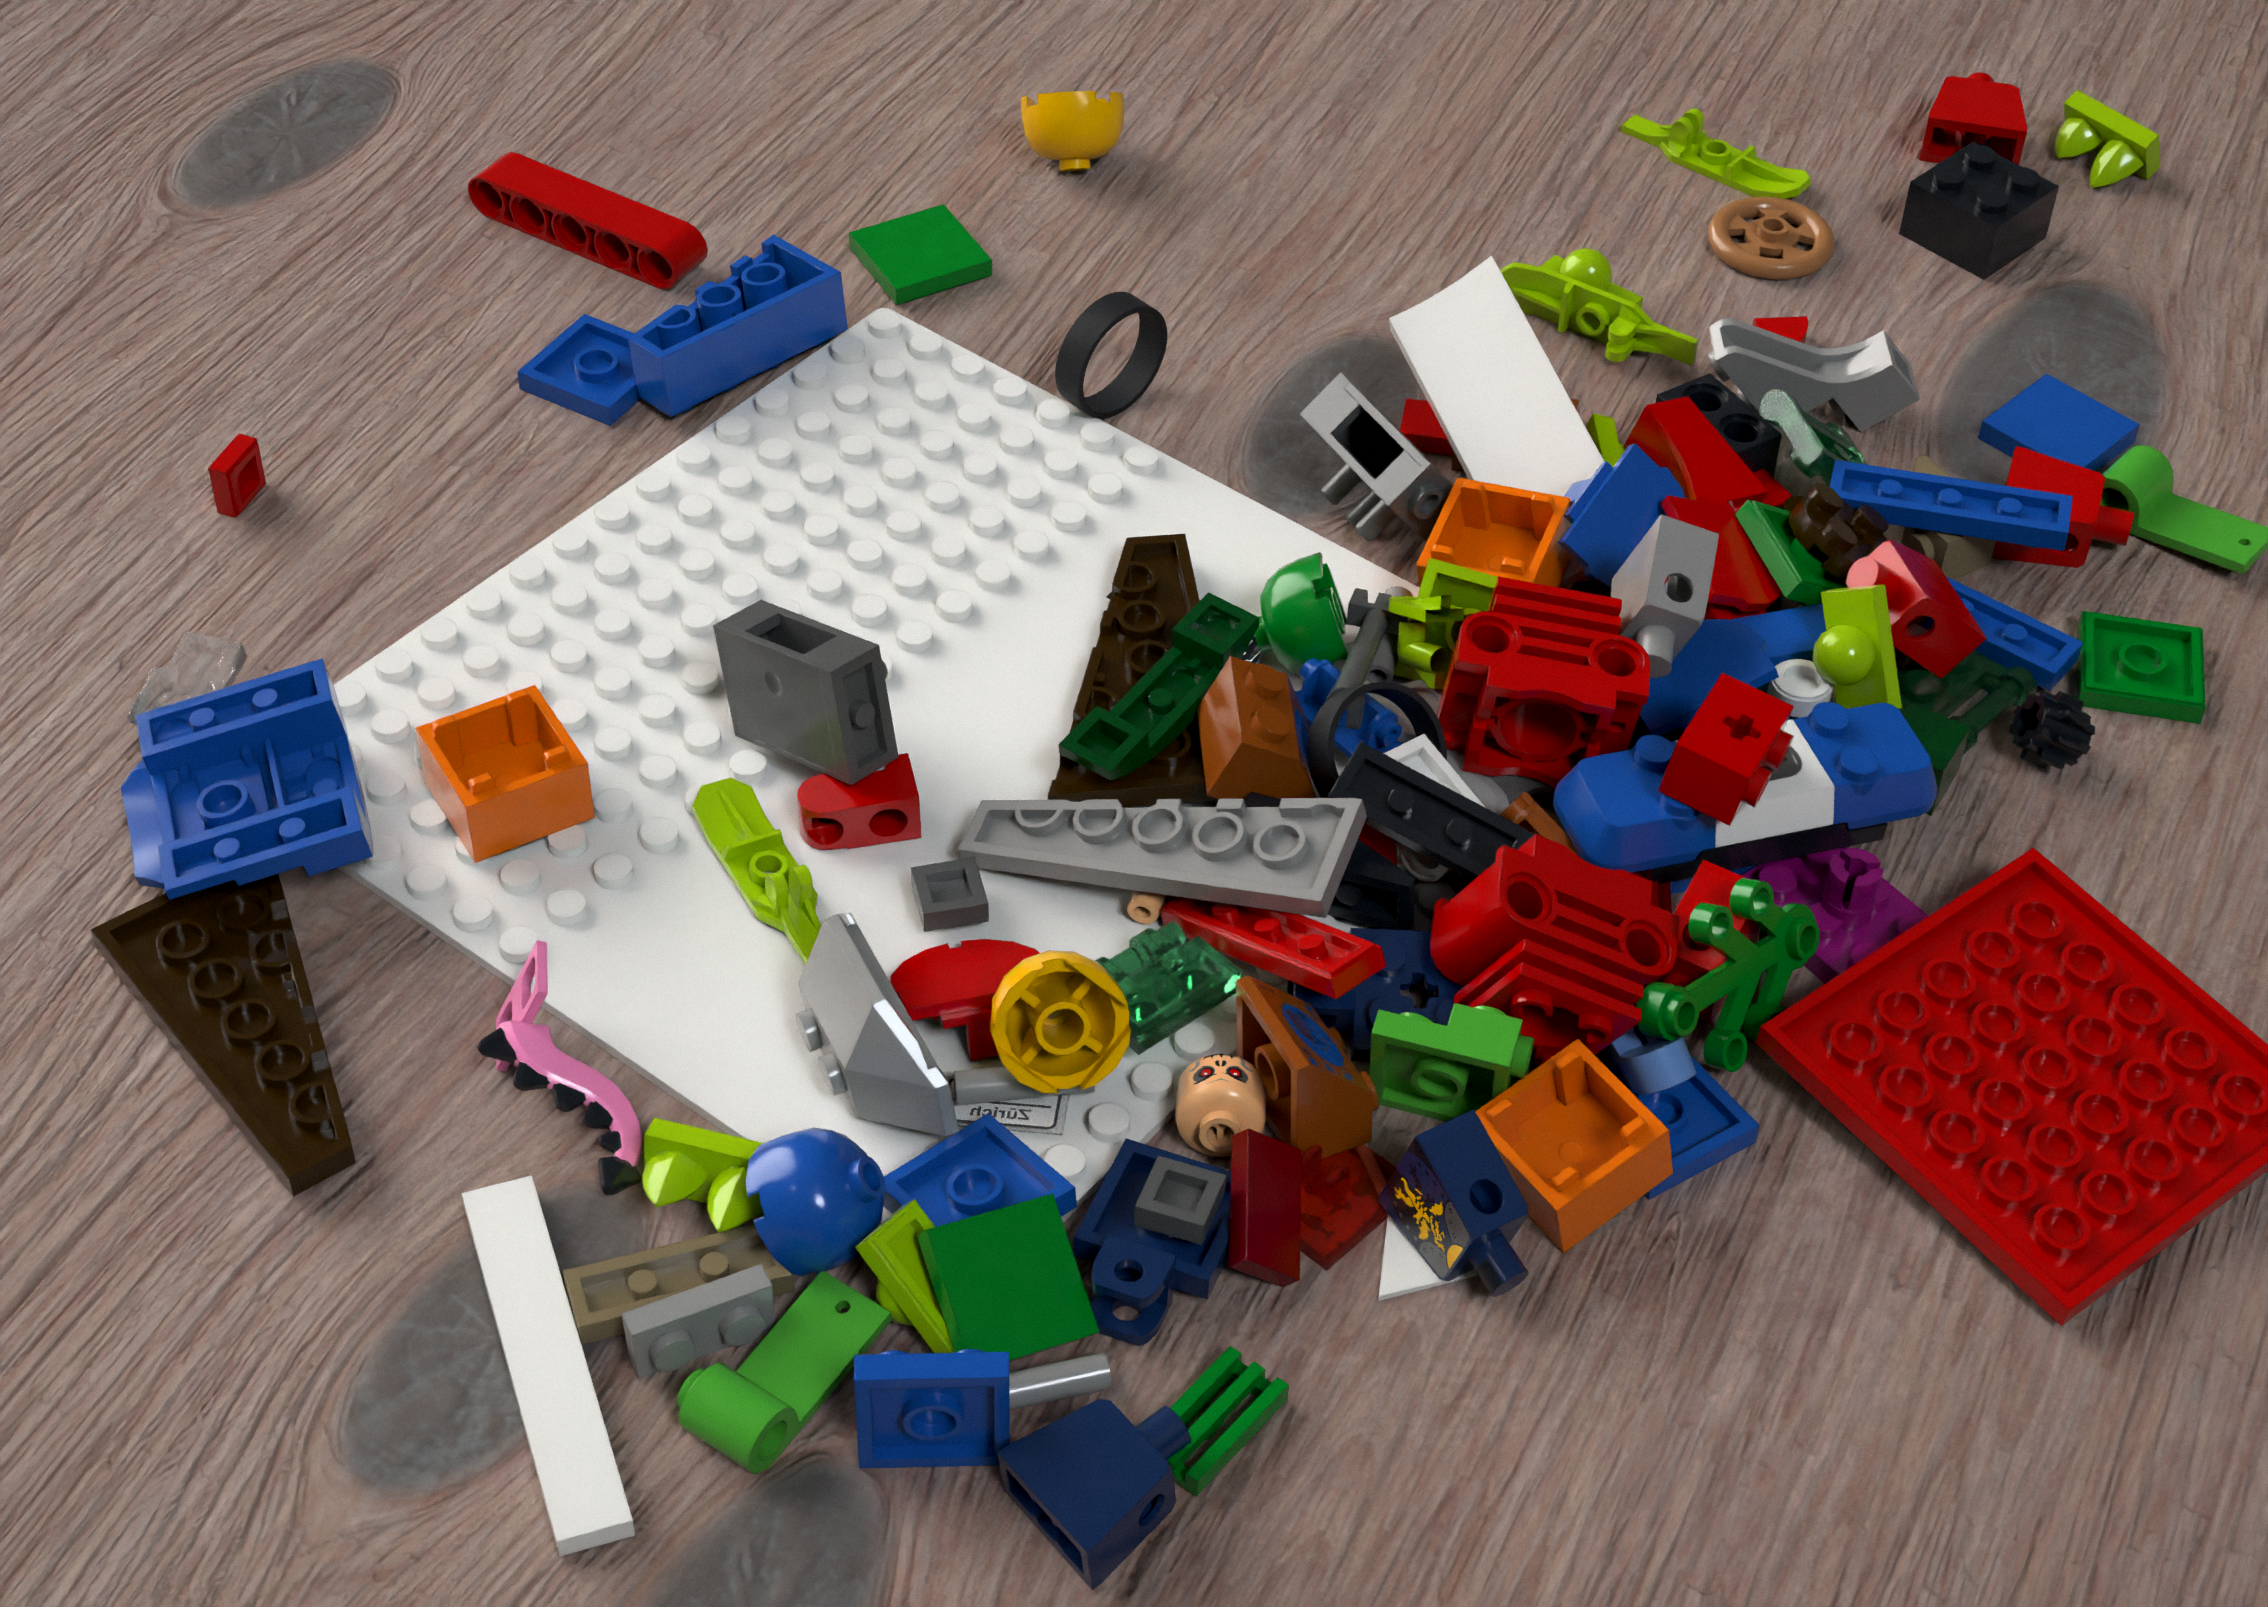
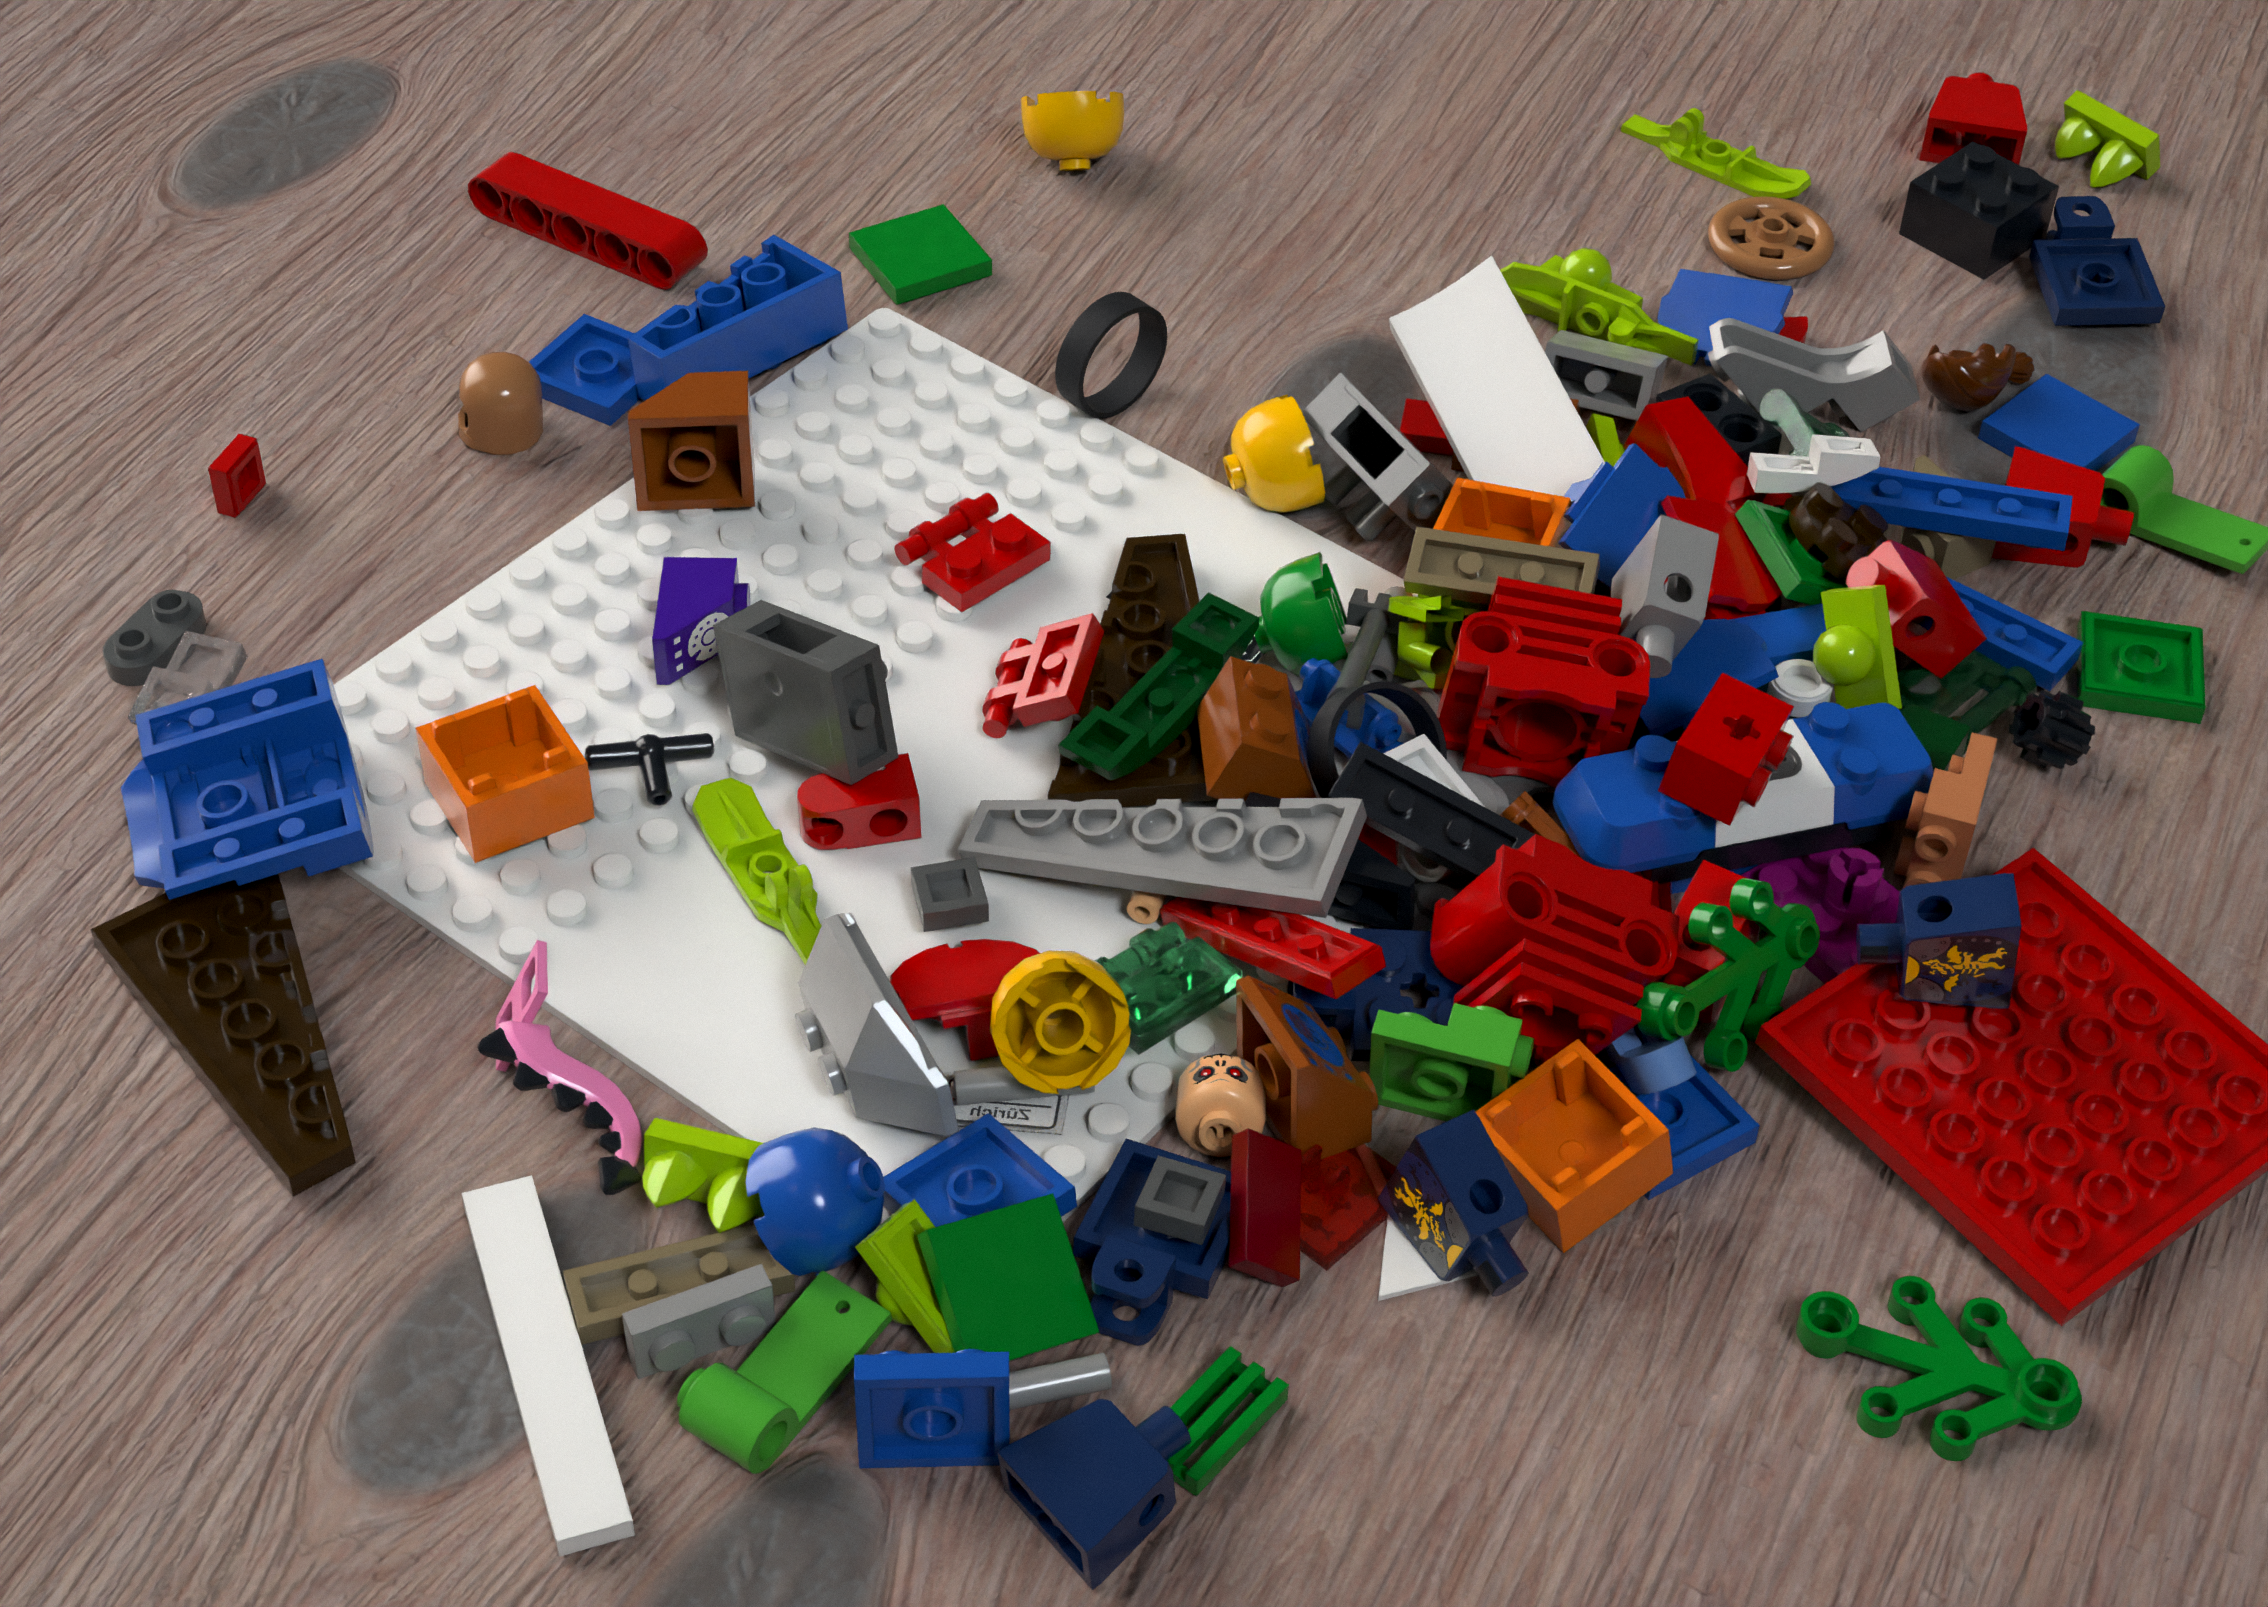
none -> dark grey plate [103,590,207,686]
none -> medium nougat helmet [458,352,543,455]
none -> black piece [585,733,714,805]
none -> dark orange slope [628,371,755,511]
none -> dark purple slope [652,557,750,685]
none -> red plate [894,493,1051,612]
none -> red plate [982,613,1104,738]
none -> yellow cylinder [1223,395,1325,513]
none -> dark tan plate [1403,526,1600,605]
none -> light grey brick [1545,330,1668,421]
none -> blue piece [1657,269,1793,366]
none -> white slope [1747,434,1880,493]
none -> green plant [1796,1276,2082,1461]
none -> dark blue torso [1856,873,2022,1009]
none -> nougat plate [1893,732,1997,888]
none -> reddish brown hair [1921,343,2035,412]
none -> dark blue plate [2029,196,2165,326]

